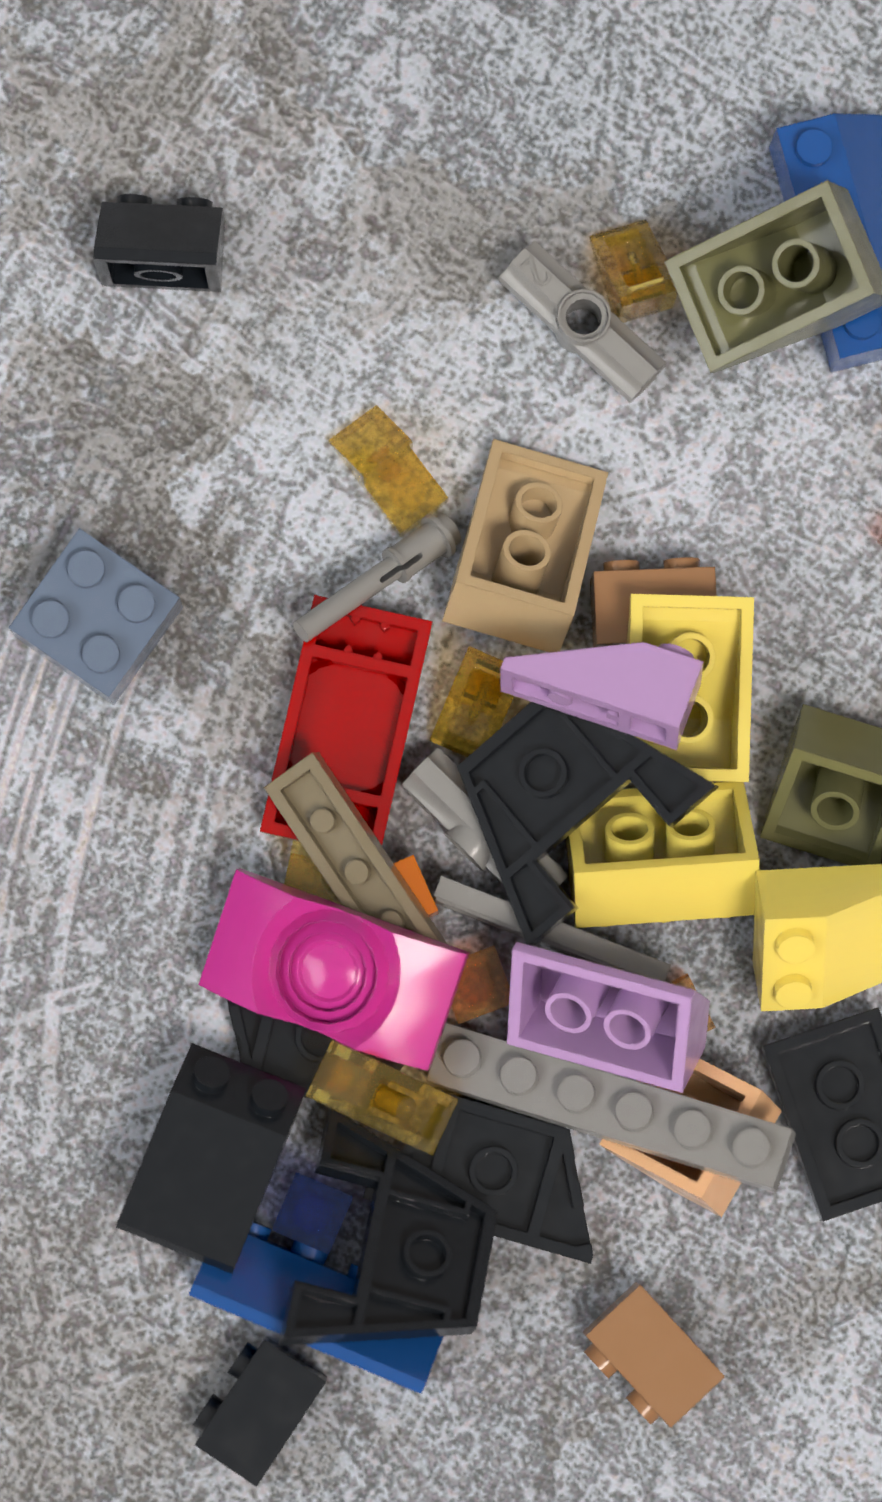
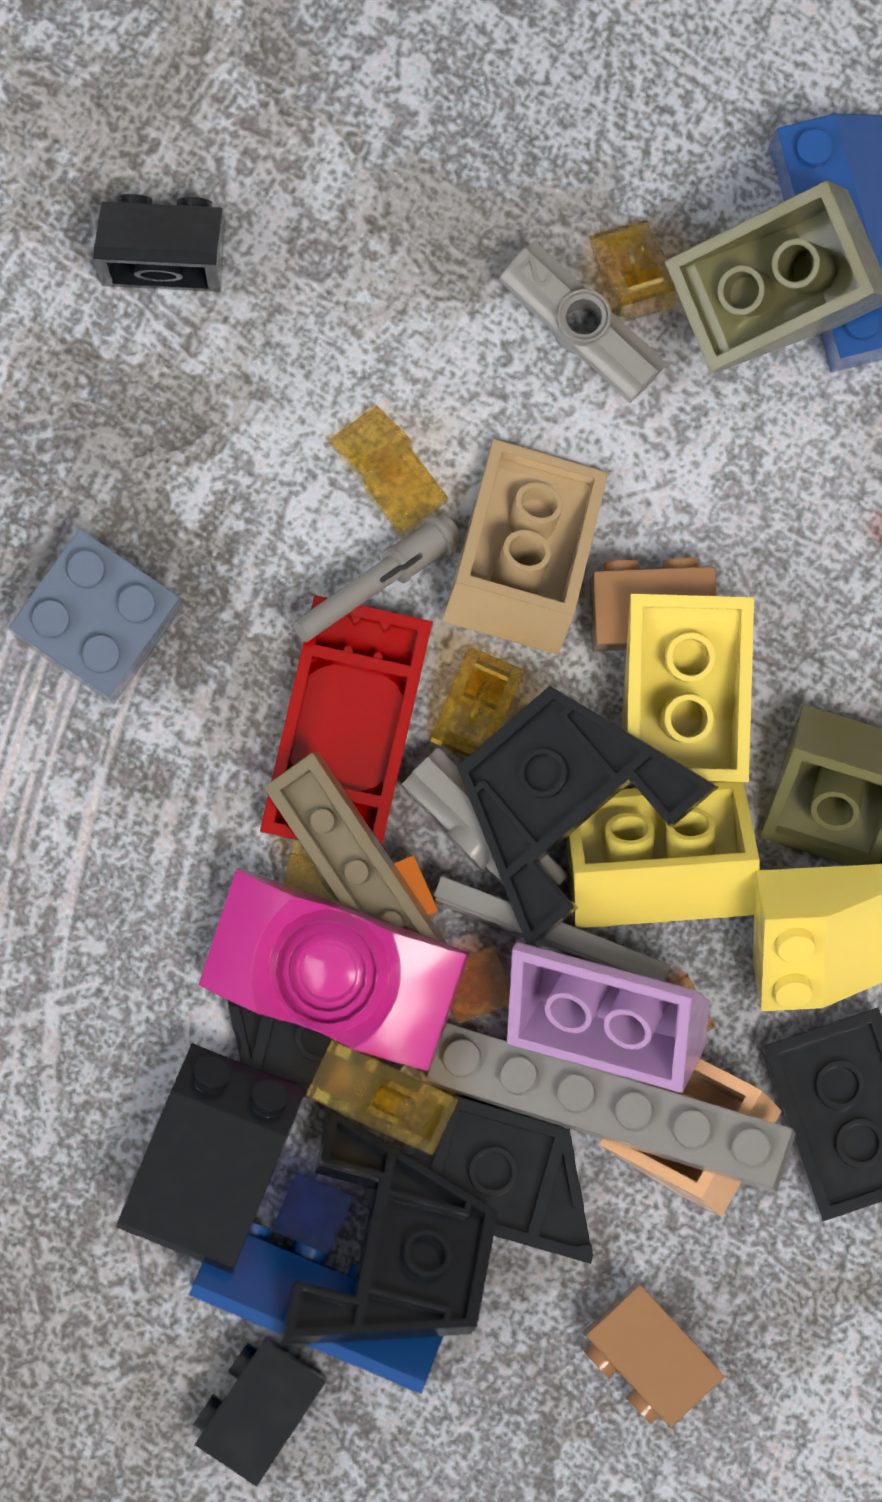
lavender slope [500,642,703,750] -> none

